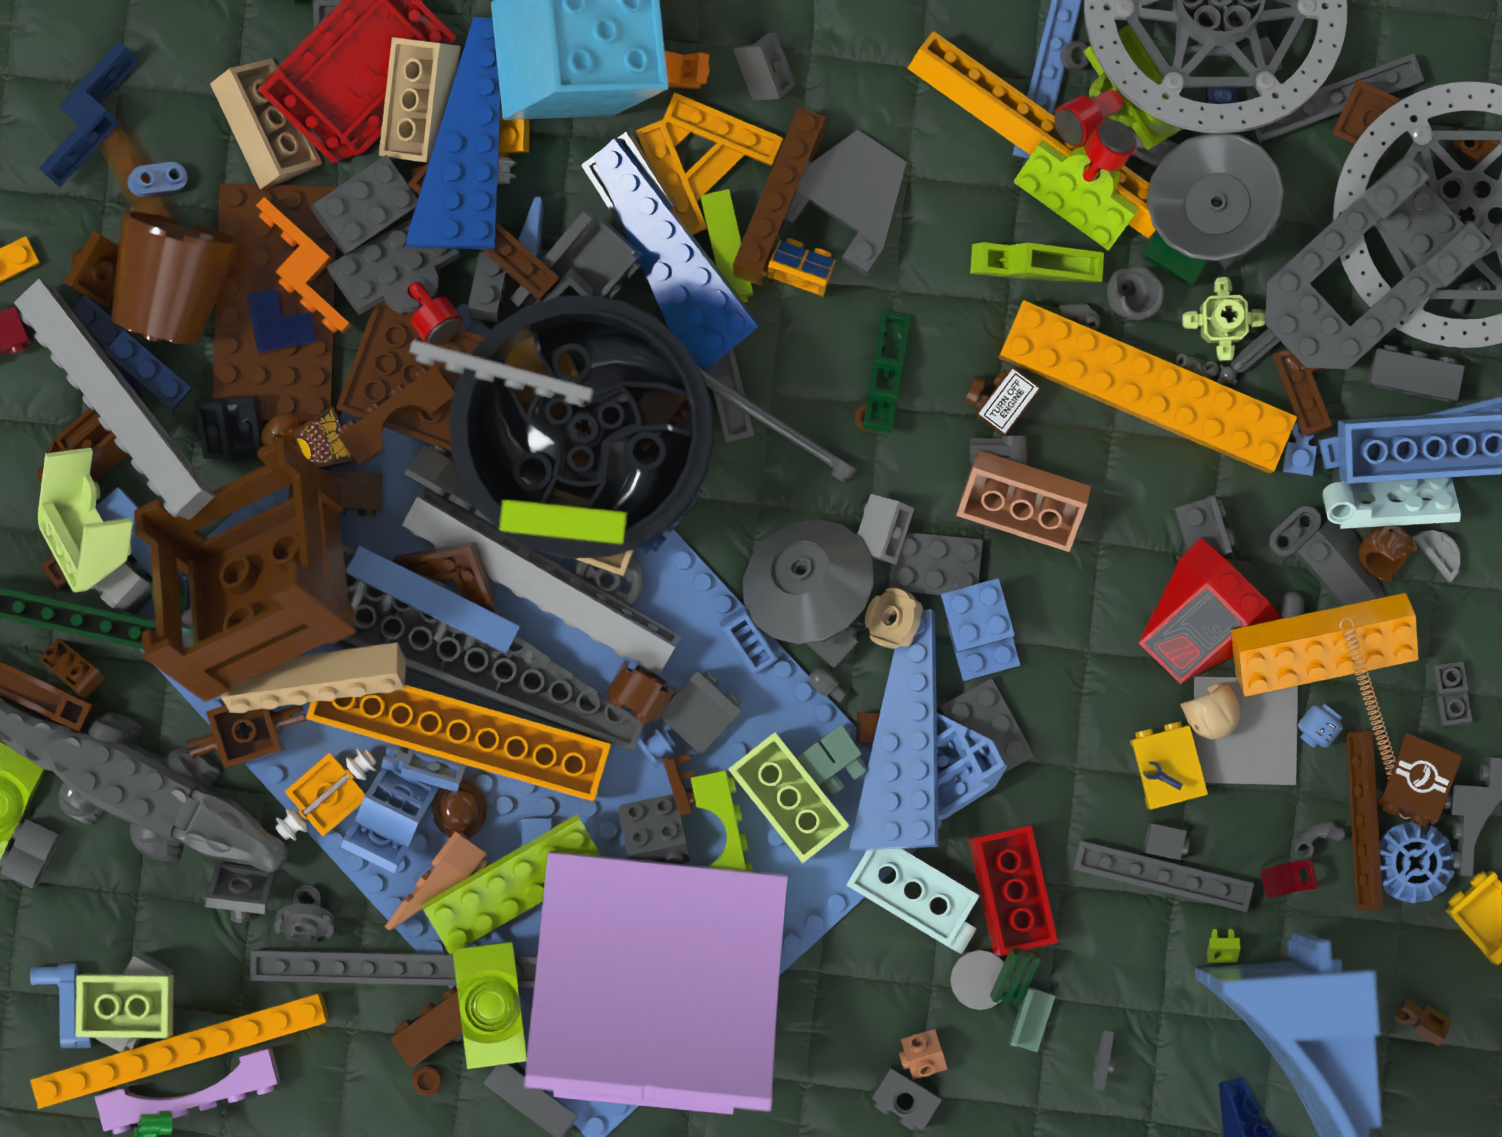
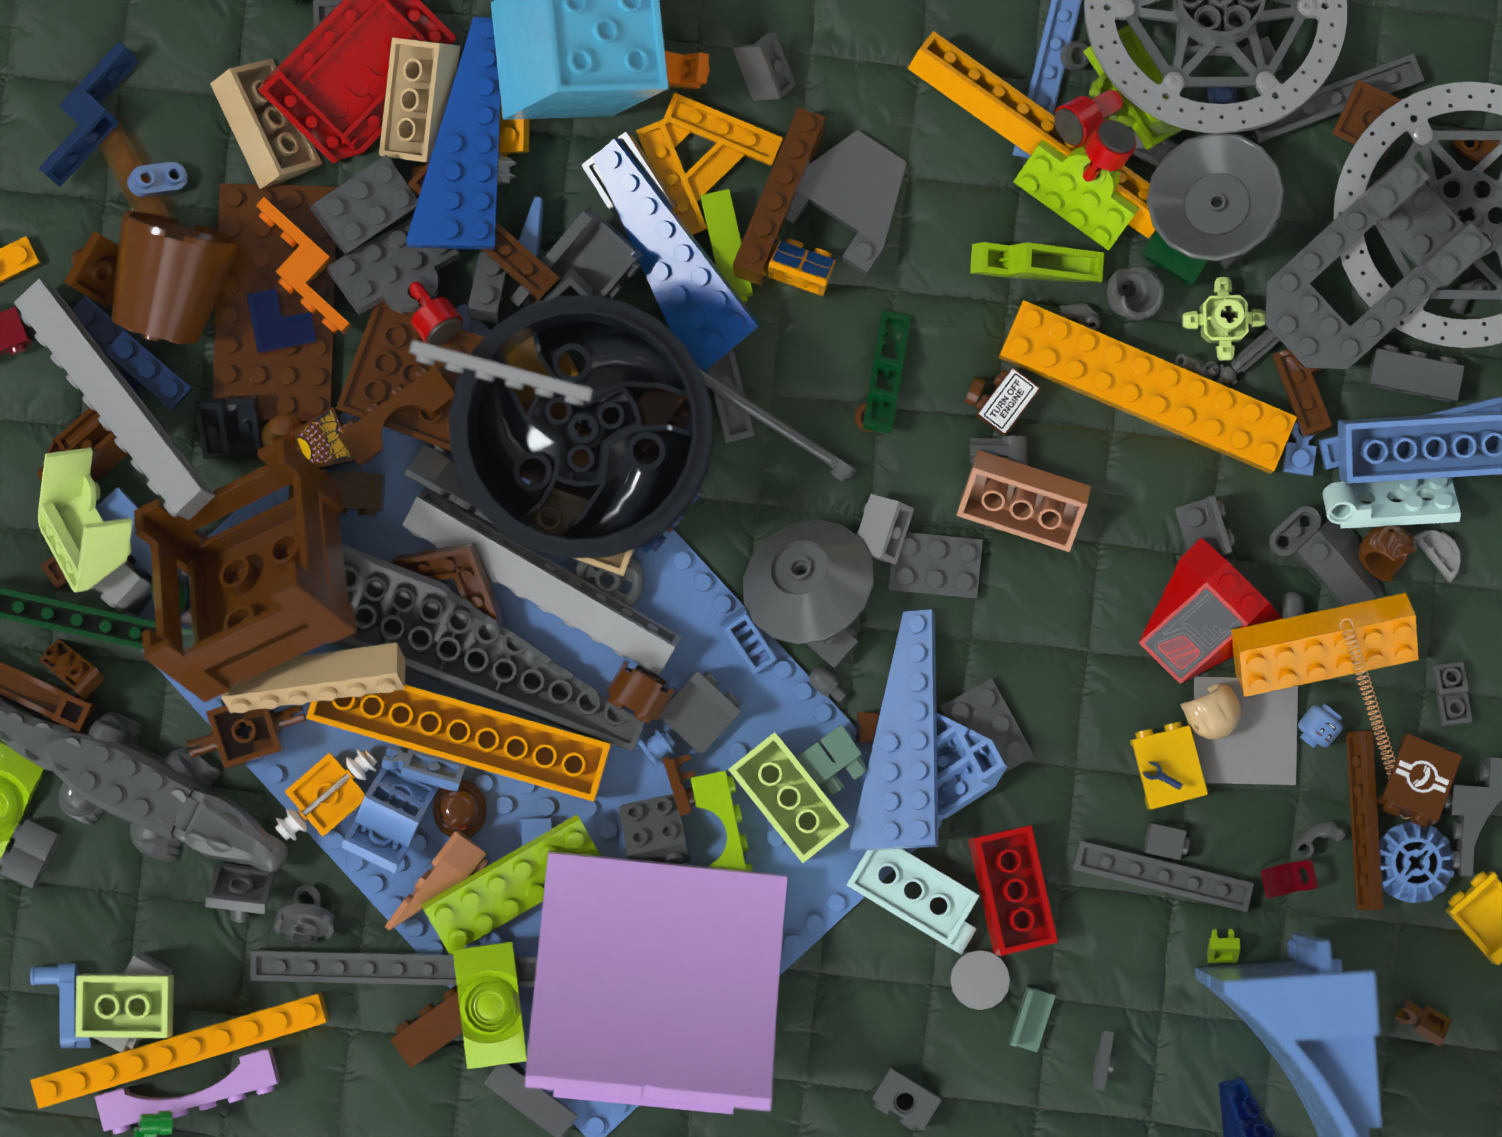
medium blue tile [346,545,520,654] -> none
reddish brown tile [412,1065,442,1096] -> none
lime tile [500,500,626,544] -> none
tan plate [865,588,923,649] -> none
nougat brick [899,1029,947,1080] -> none
medium blue bracket [941,578,1020,681] -> none
dark green tile [990,948,1041,1006] -> none

